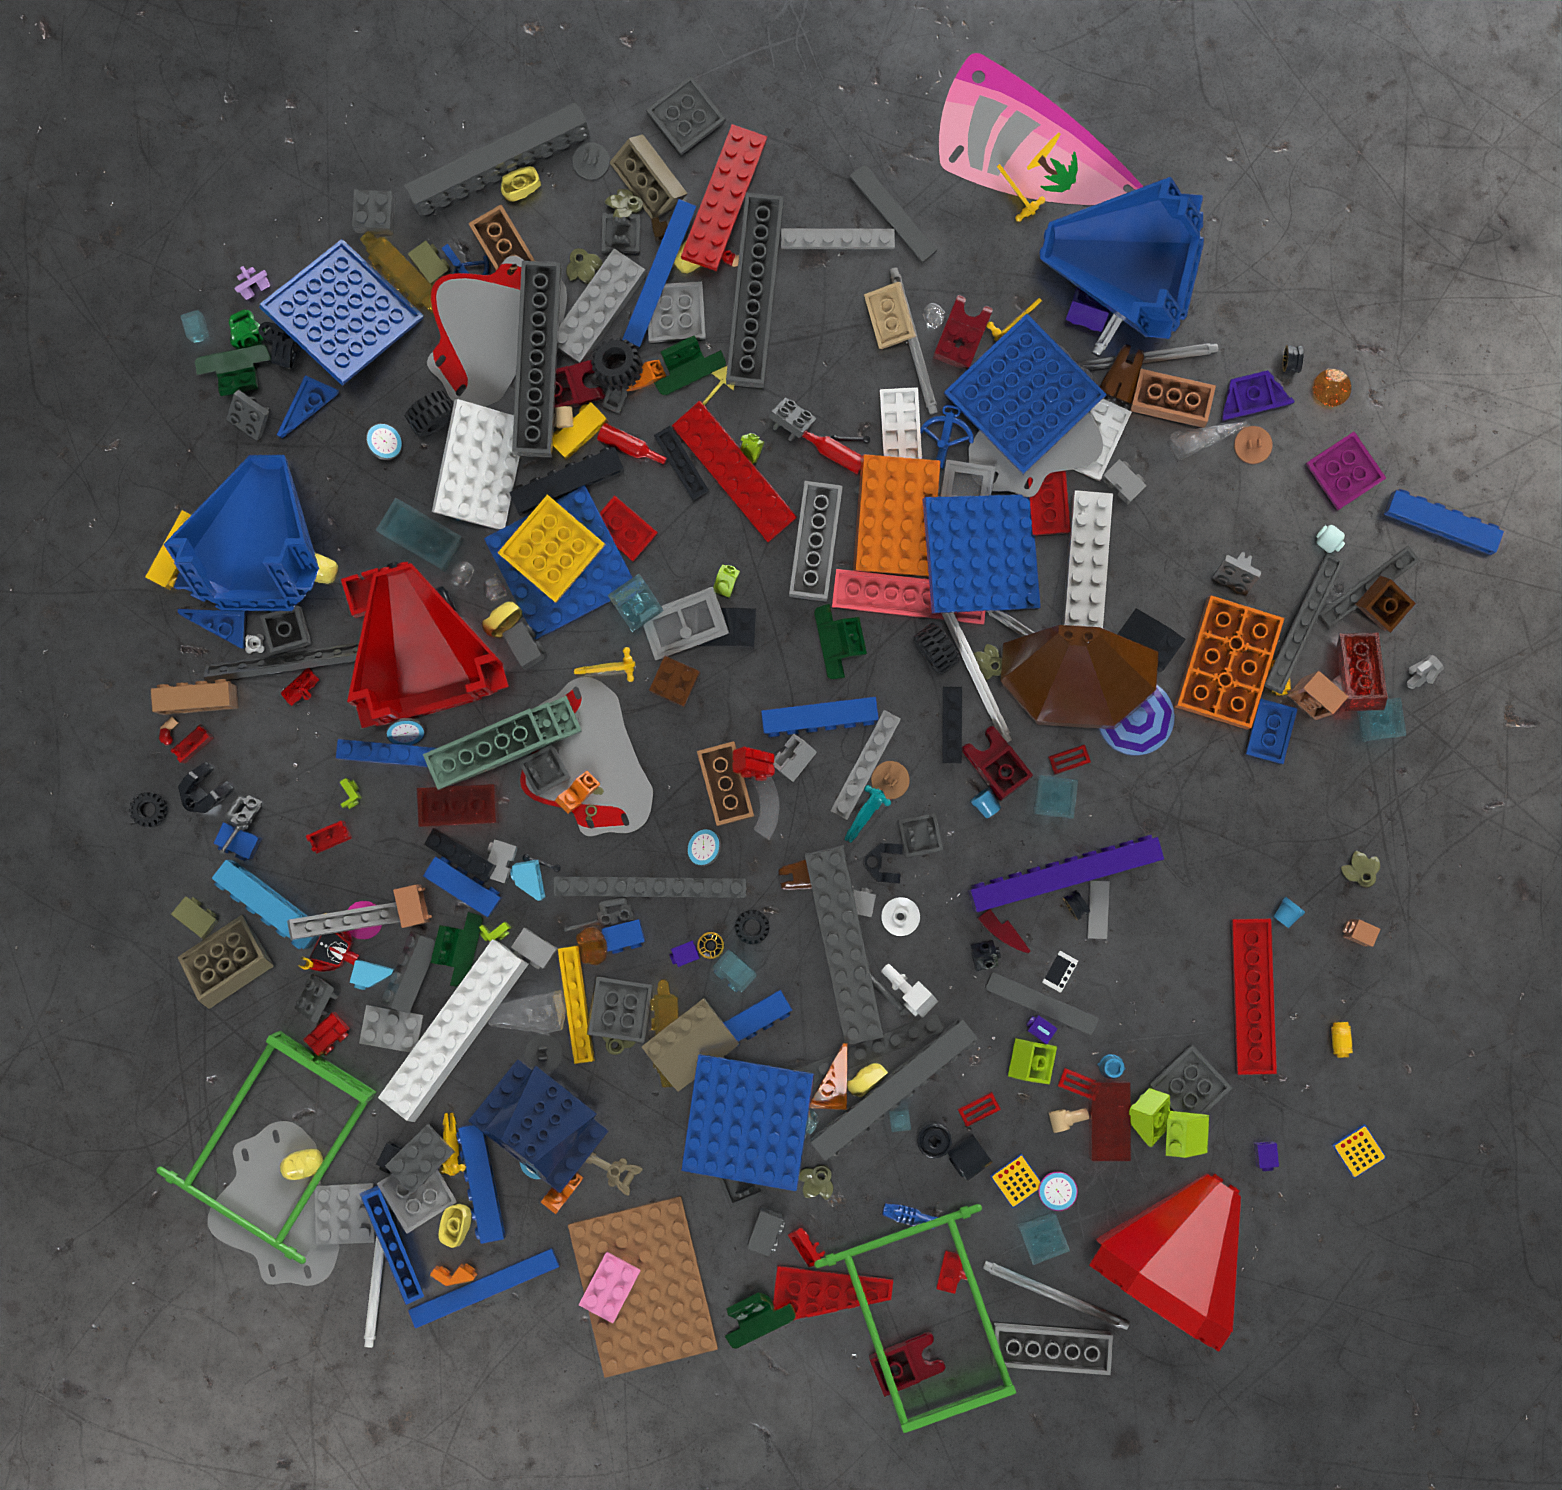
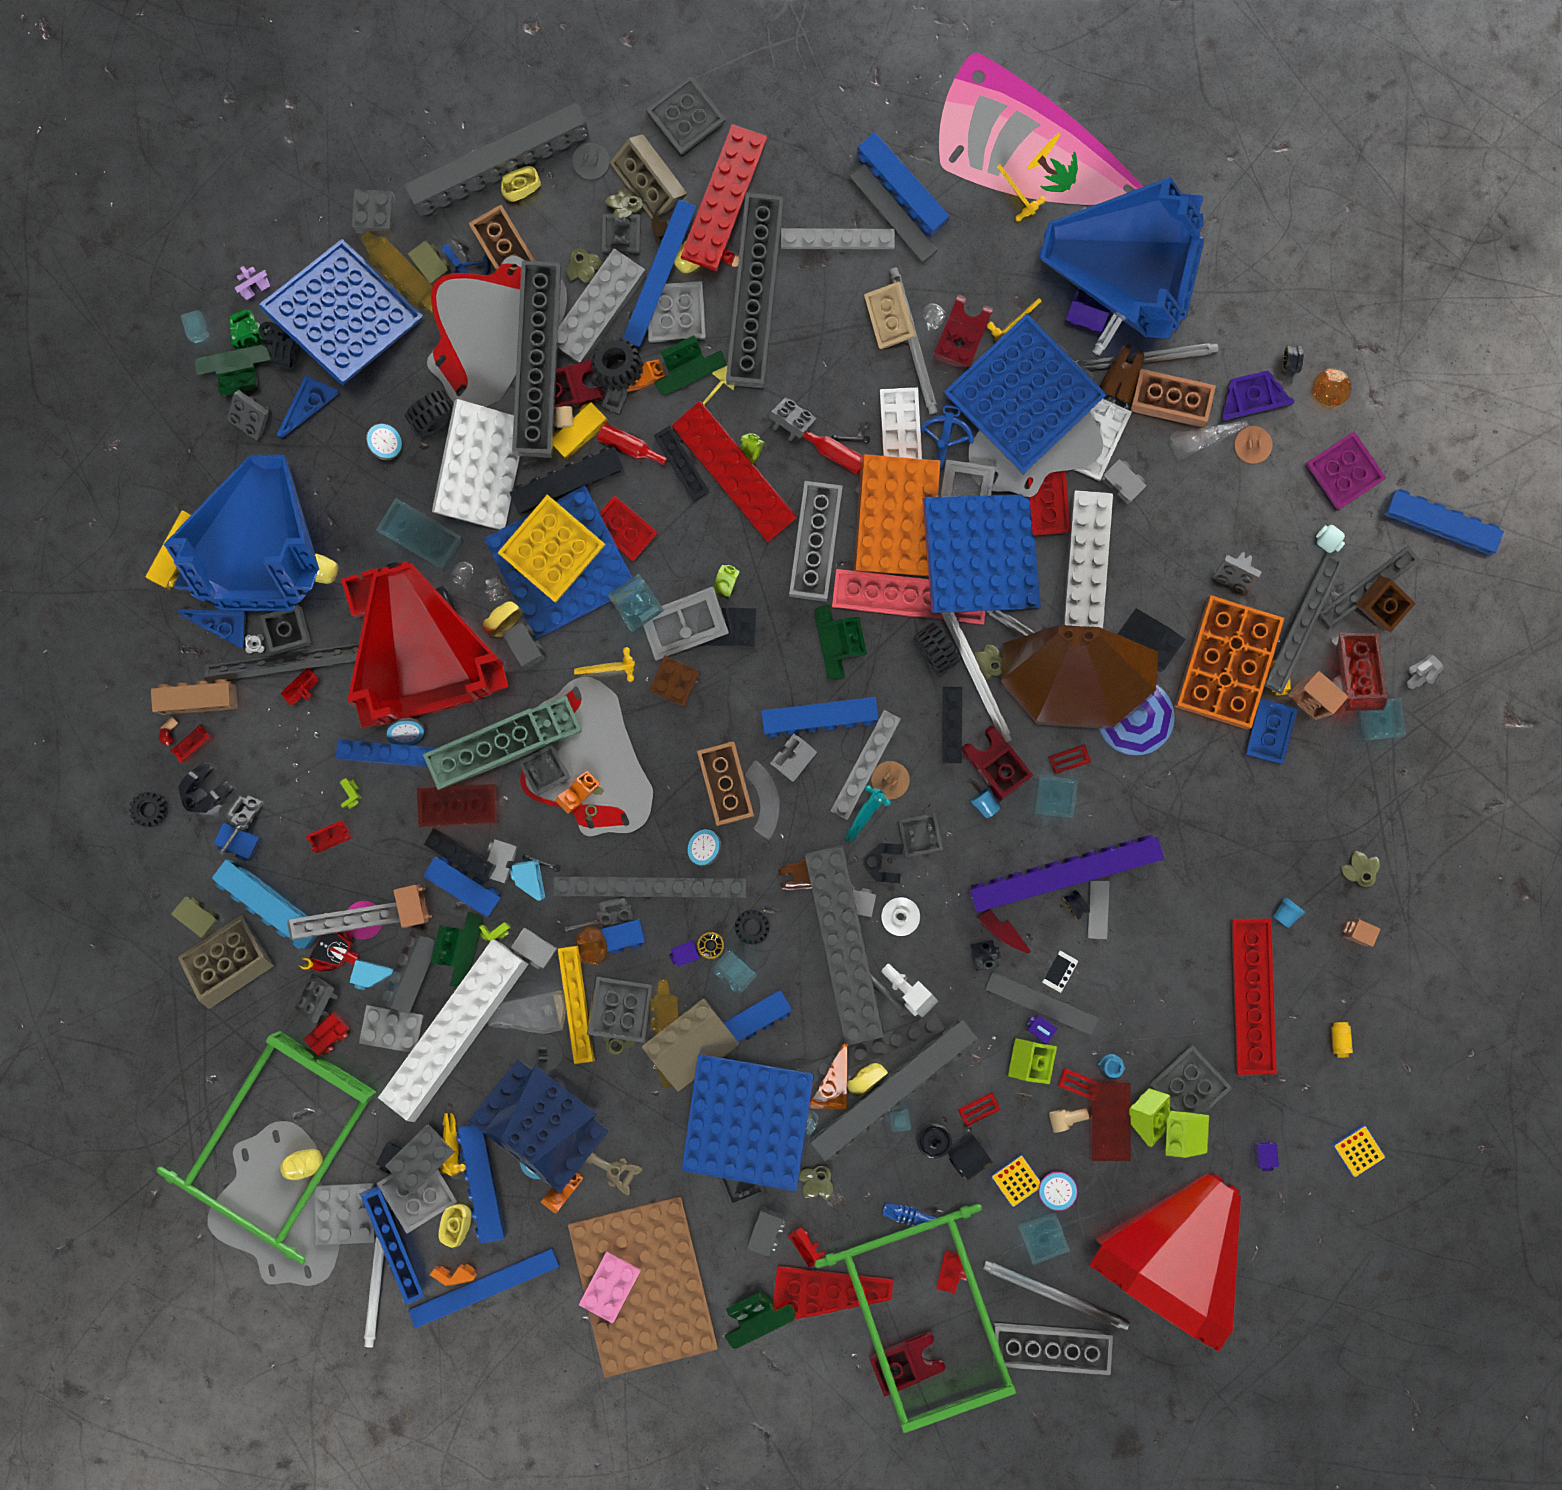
red brick [733,747,775,781] -> none
none -> blue brick [857,132,950,236]

